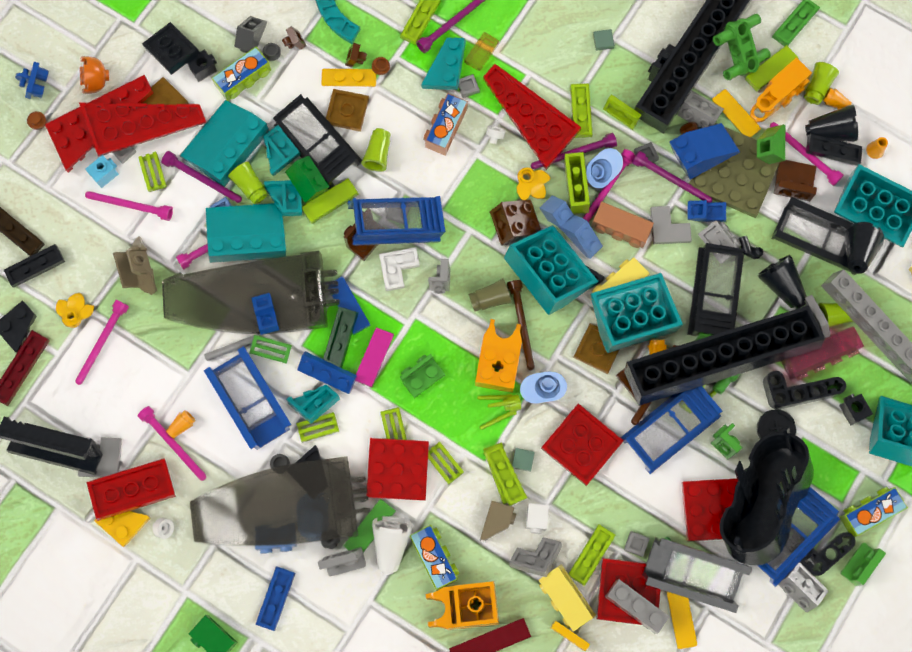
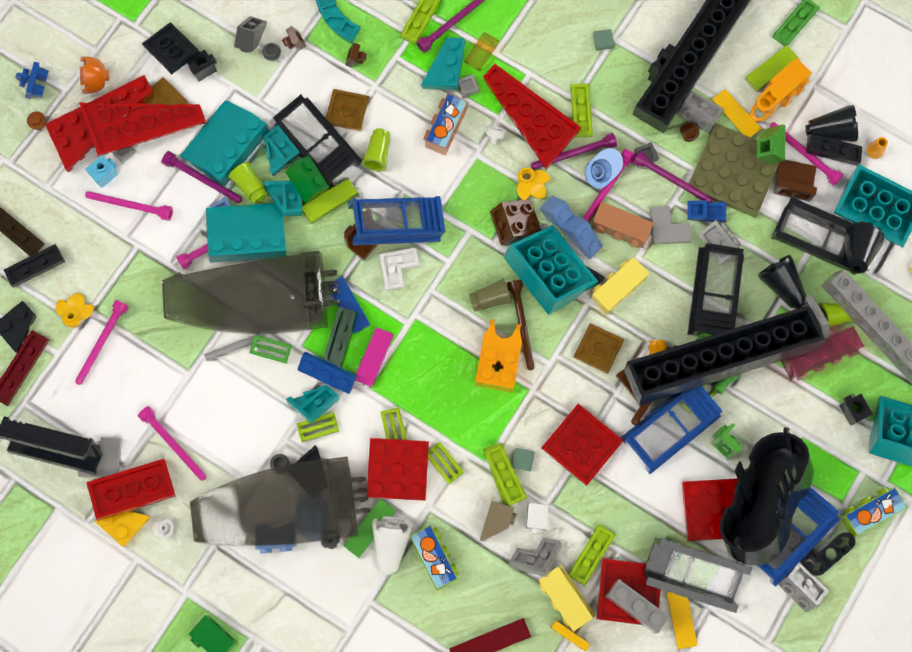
dark tan piece [113,236,157,295] -> none
lime tile [138,151,167,192] -> none
light orange cone [166,410,196,439] -> none
piece [203,346,292,450] -> none
brick [212,47,271,101] -> none
blue slope [251,293,279,335] -> none
blue tile [255,566,296,631] -> none
light grey bracket [317,547,366,576] -> none
yellow piece [321,69,376,87] -> none
dark orange plate [372,57,390,75] -> none
bright green bracket [400,354,445,399] -> none
light orange brick [426,581,499,630] -> none
light grey bracket [428,259,450,294] -> none
lime plant [477,394,521,430] -> none
light blue piece [520,371,567,403] -> none
lime brick [564,152,590,214] -> none
teal slope [590,273,683,353] -> none
lime tile [603,94,642,130] -> none
light grey tile [624,531,650,557] -> none
blue slope [669,123,740,180] -> none
bright green piece [713,14,771,80] -> none
black arm [738,236,764,259] -> none
black tile [757,409,796,439] -> none
black beam [763,371,846,409] -> none
lime plant [804,62,839,105] -> none
light orange cone [822,88,852,109] -> none
bright green bracket [840,543,886,586] -> none

